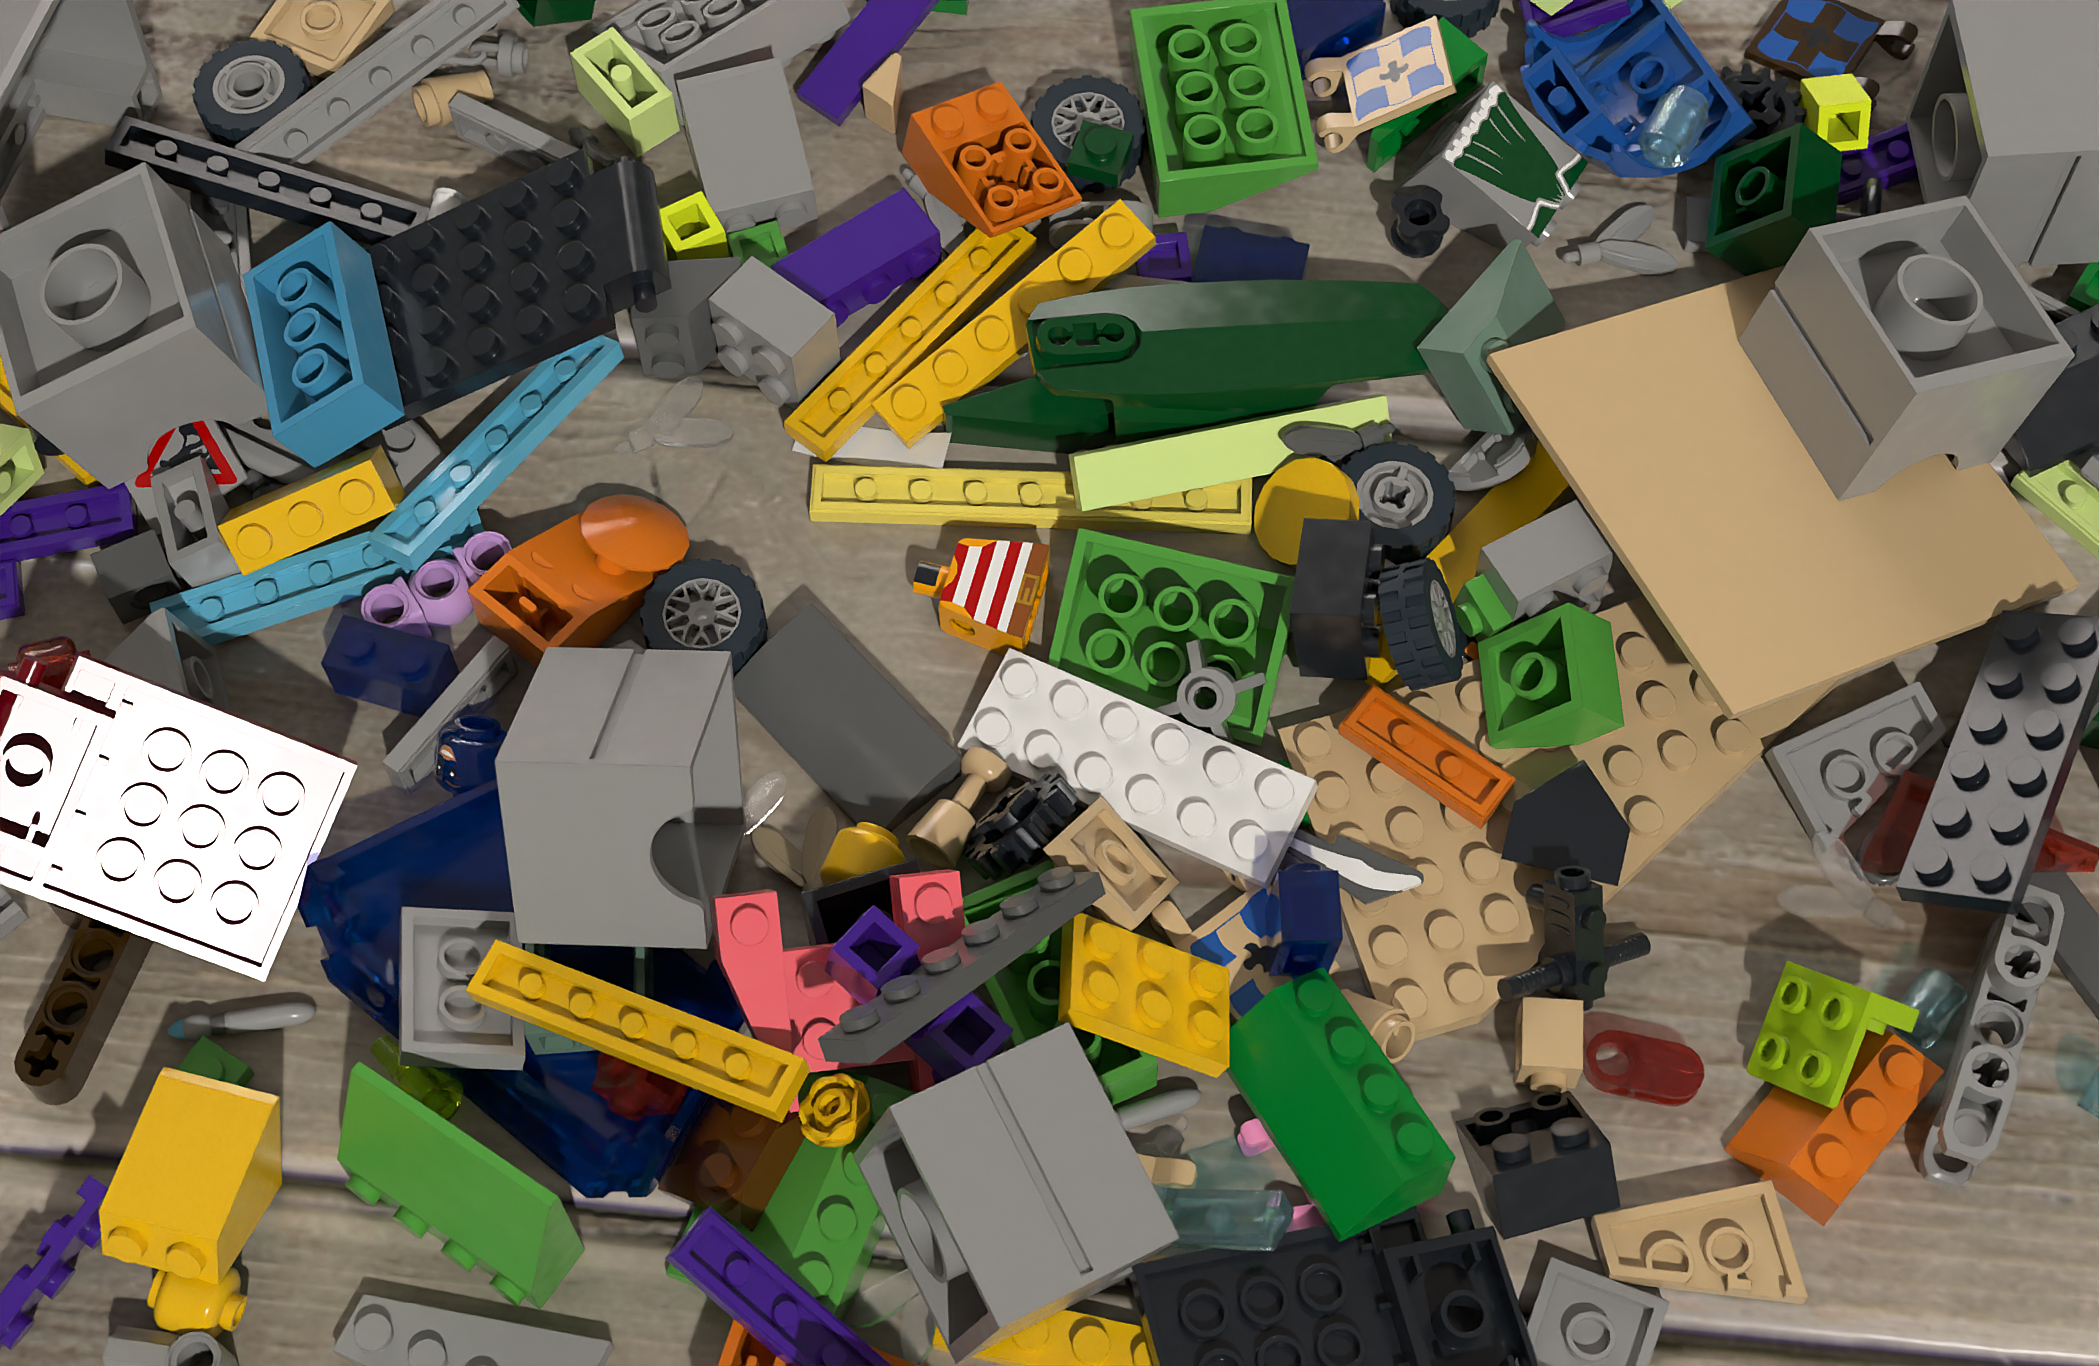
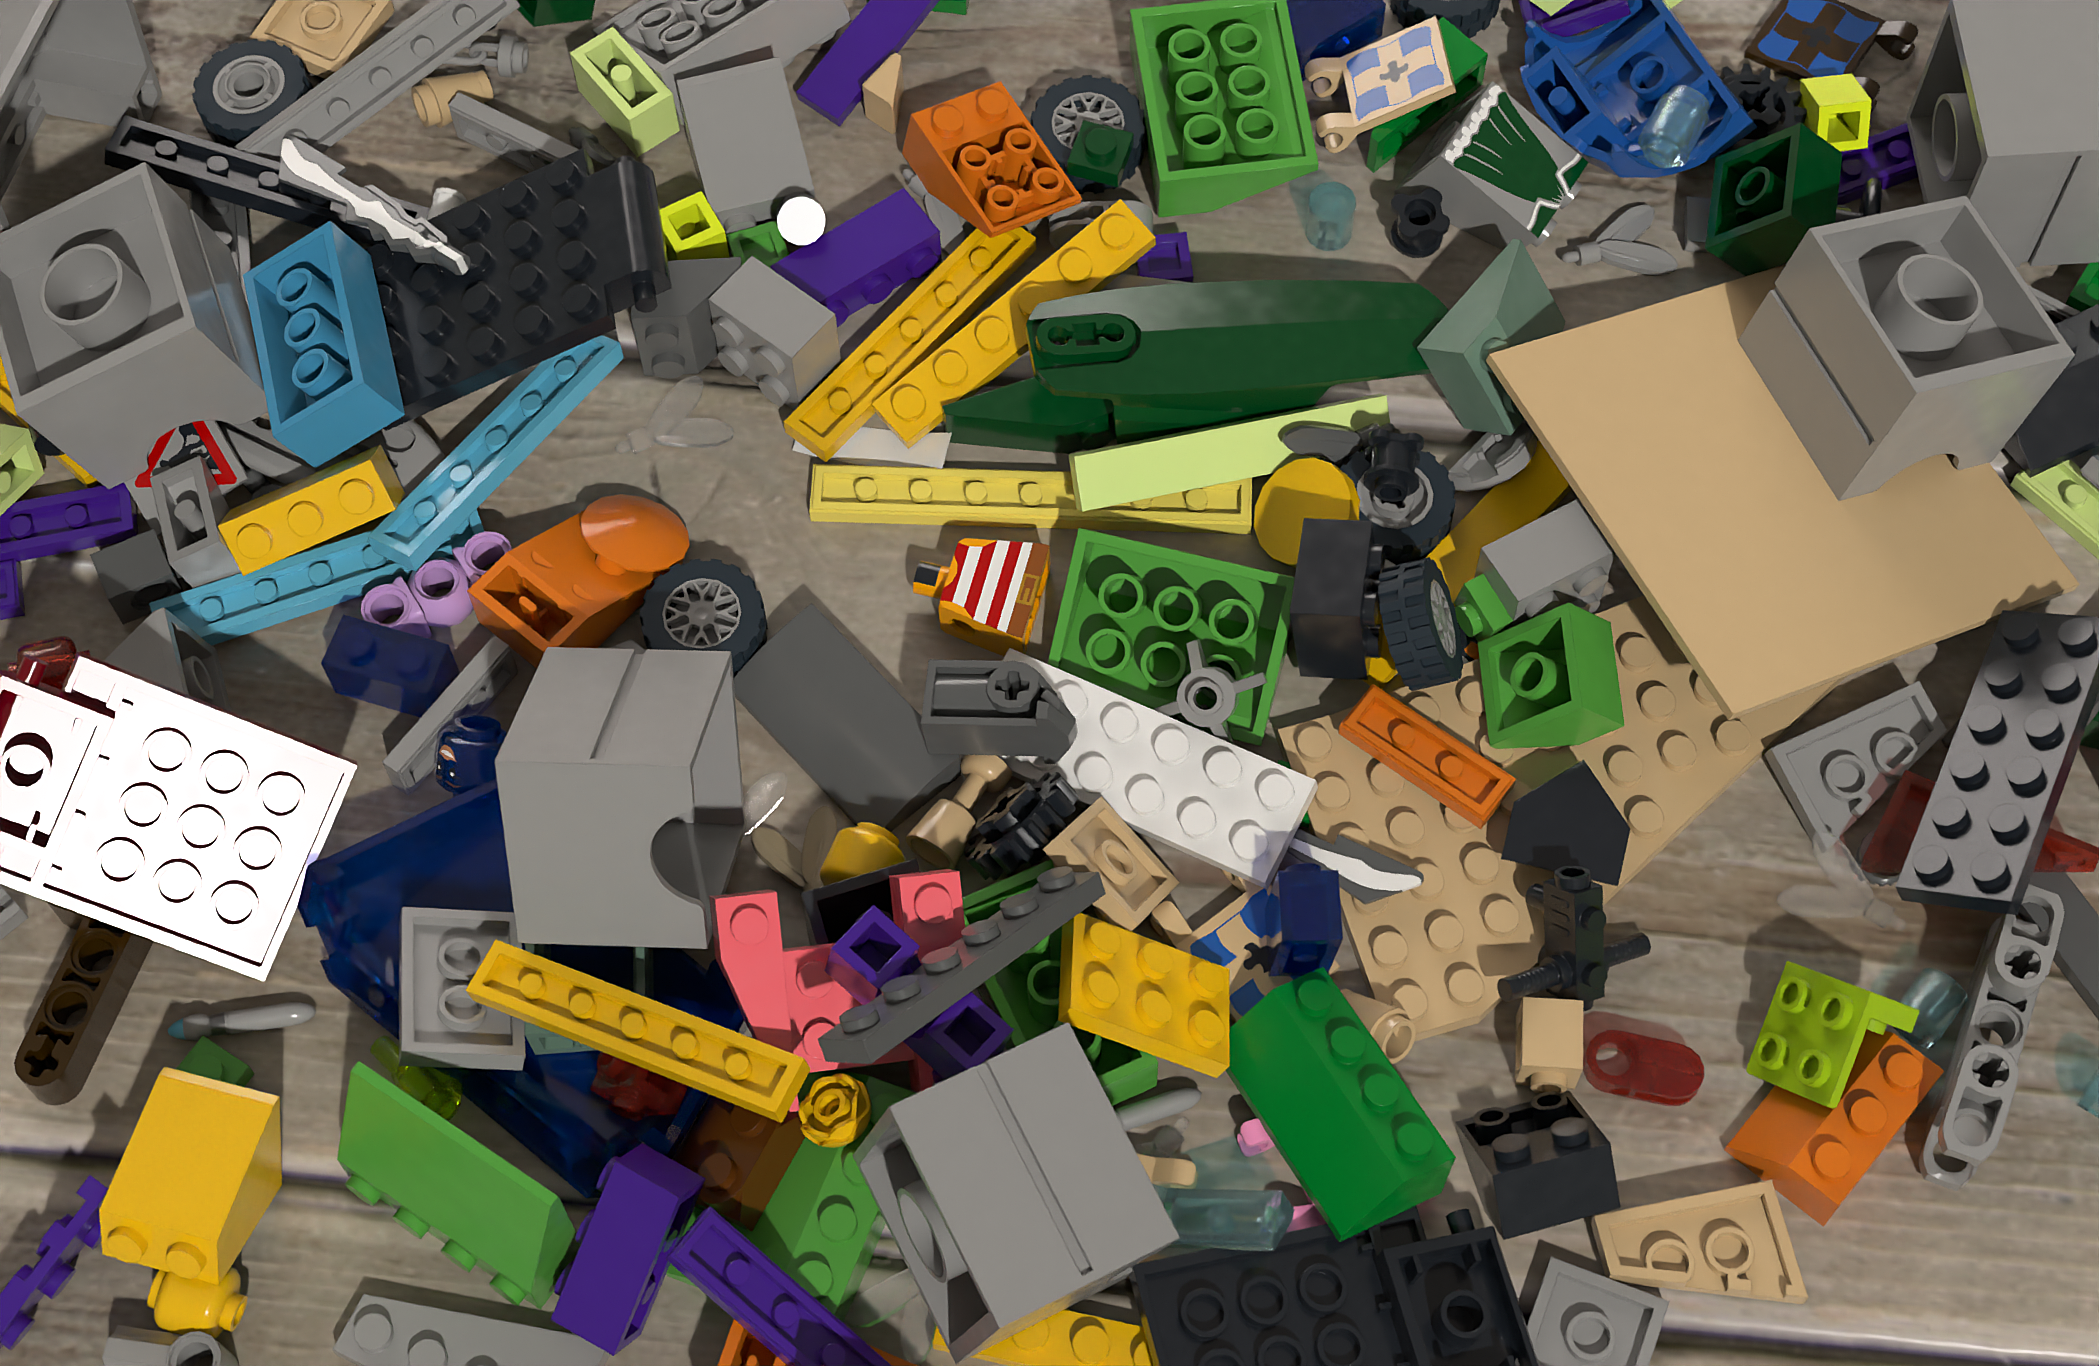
clear blue brick [1191,225,1310,283] -> none
none -> sword [278,135,471,276]
none -> dark purple brick [550,1143,706,1356]
none -> piece [776,192,825,245]
none -> dark grey piece [921,659,1078,764]
none -> clear light blue piece [1306,182,1356,251]
none -> black brick [1363,429,1424,502]

